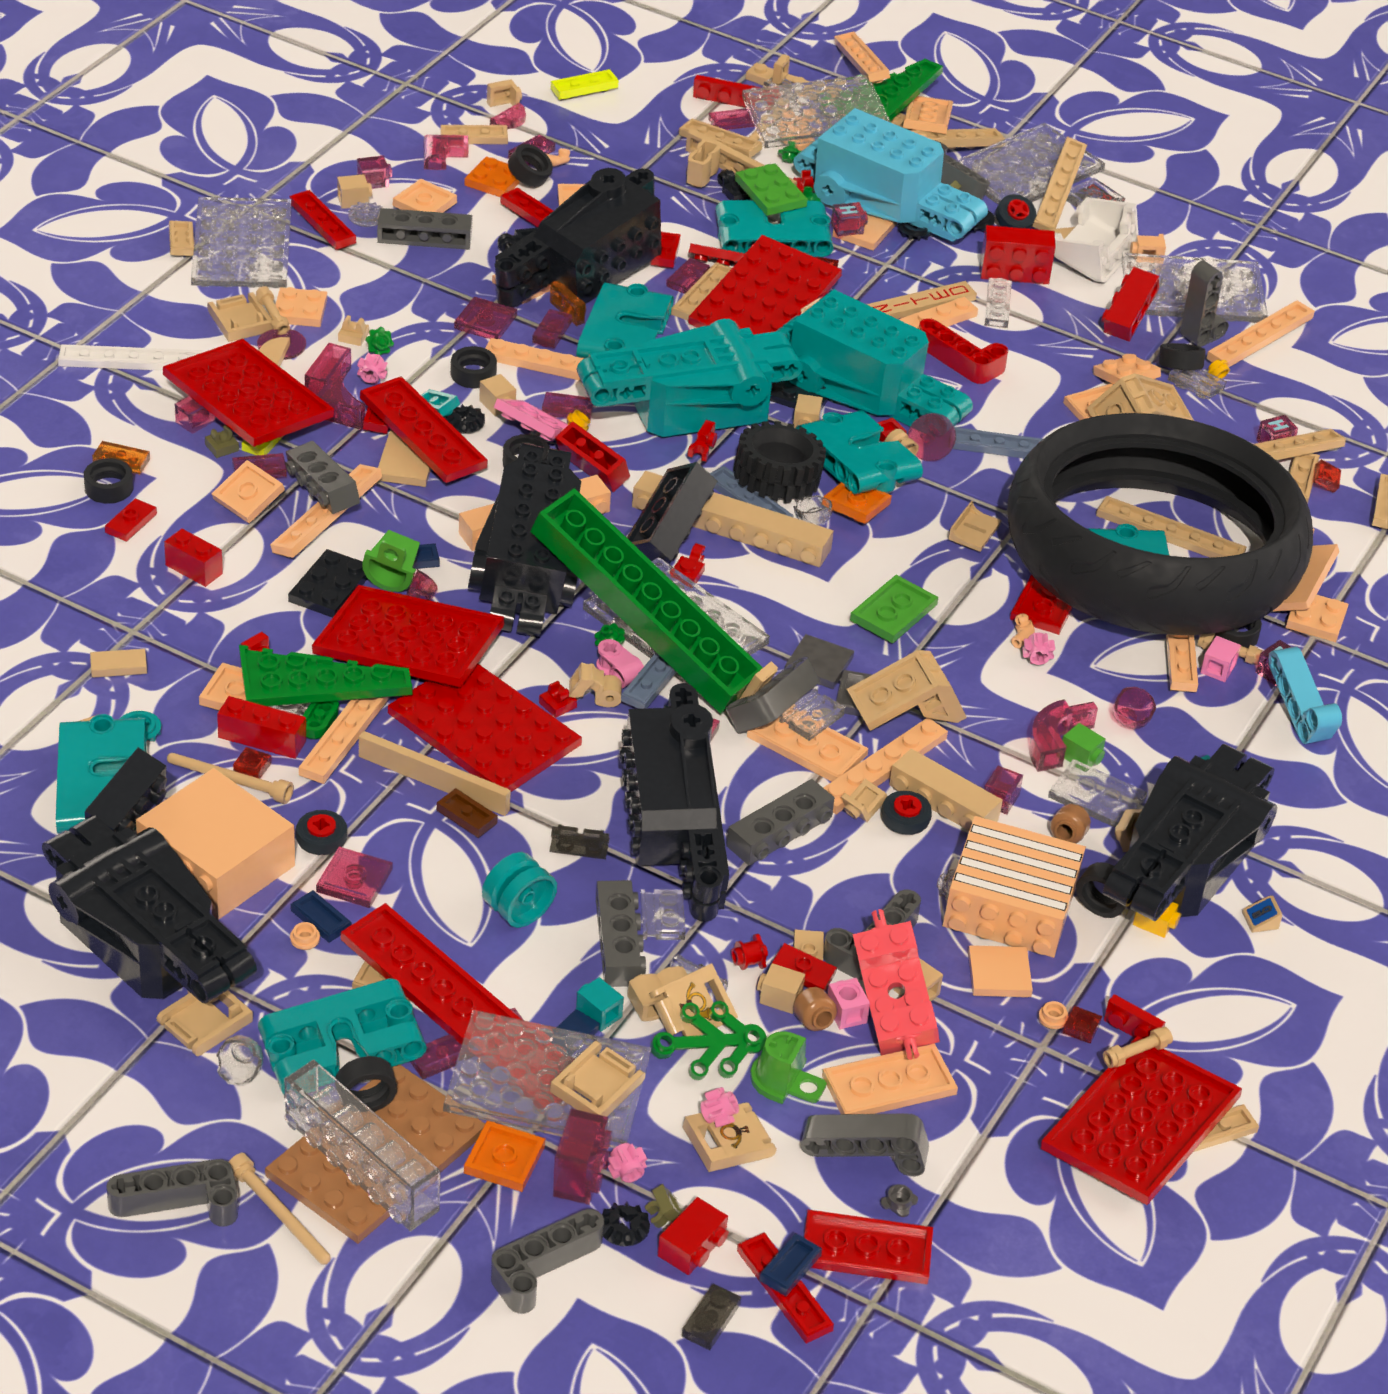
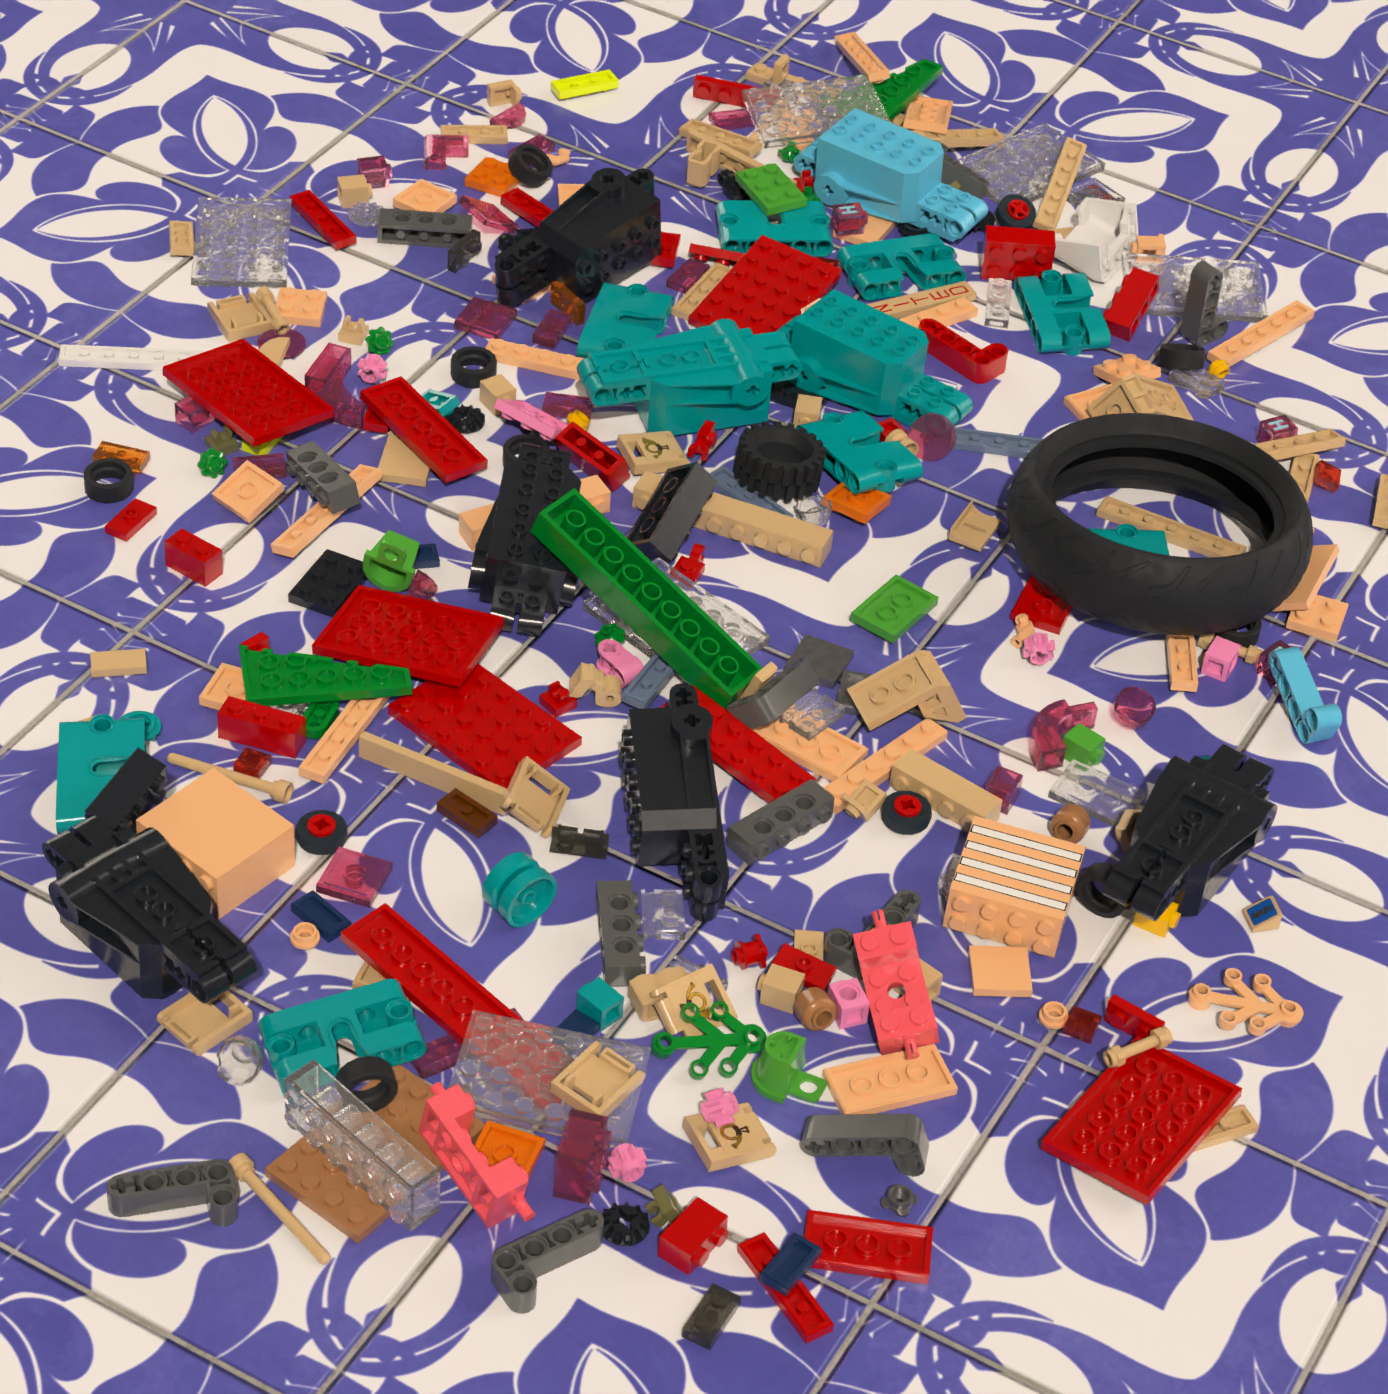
none -> green plant [197,448,227,479]
none -> coral brick [419,1082,536,1229]
none -> clear smoke plate [447,229,482,273]
none -> clear pink plate [458,195,519,234]
none -> tan container [500,756,570,839]
none -> tan container [616,431,690,475]
none -> red plate [660,685,817,803]
none -> teal connector [836,233,966,301]
none -> teal connector [1014,270,1111,356]
none -> light nougat plant [1187,968,1304,1036]

